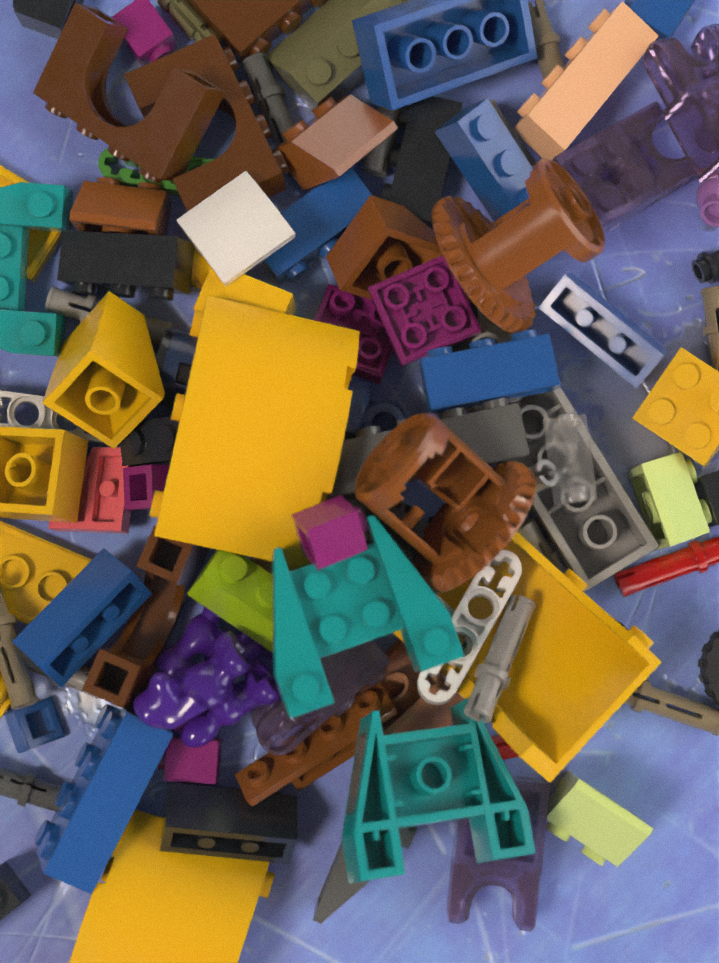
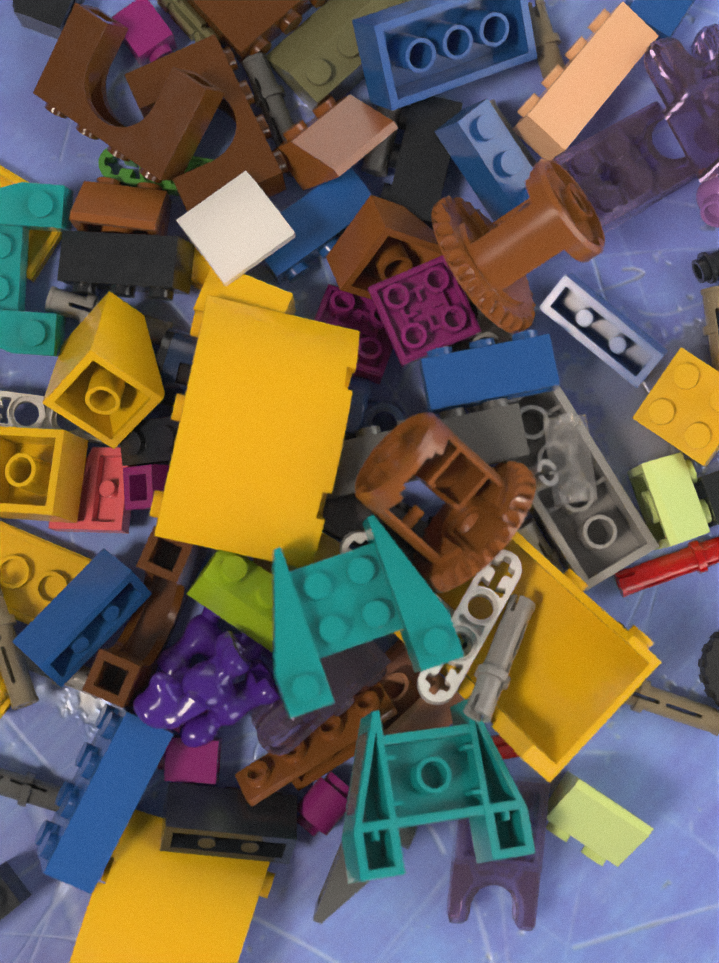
blue slope [5,697,66,753] -> none
magenta brick [292,495,368,570] -> none
none -> magenta brick [297,771,349,837]

